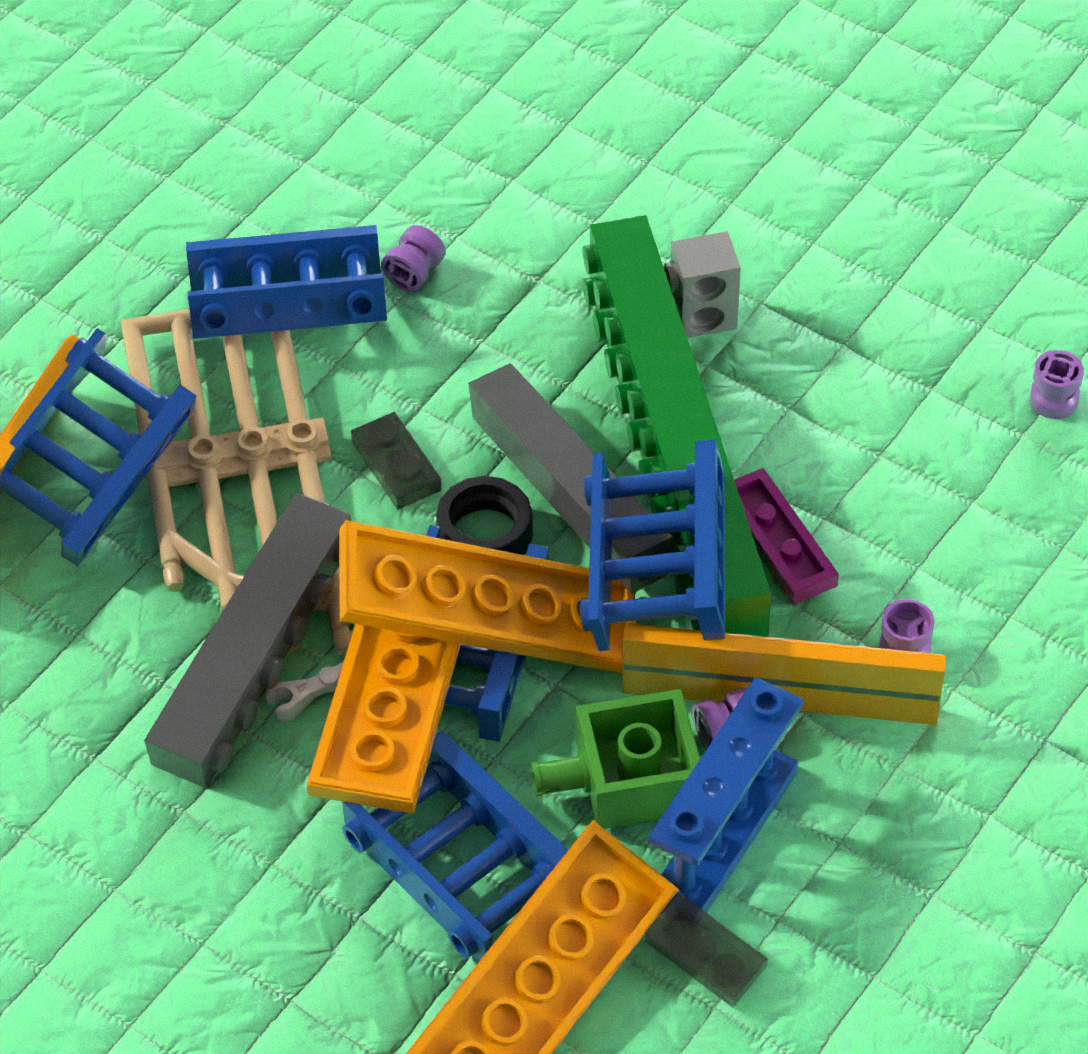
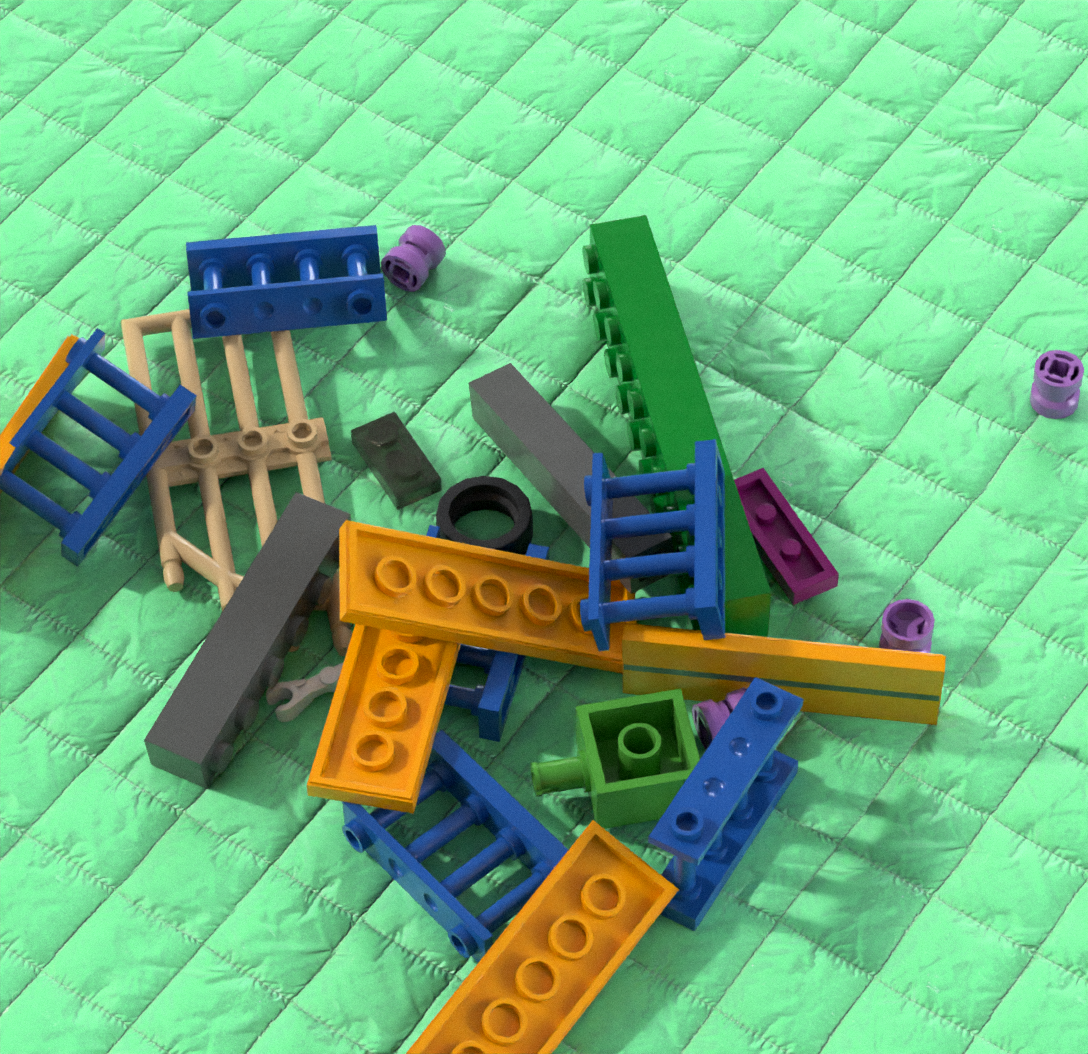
clear smoke plate [645,893,768,1008] -> none
light grey brick [664,231,741,338] -> none

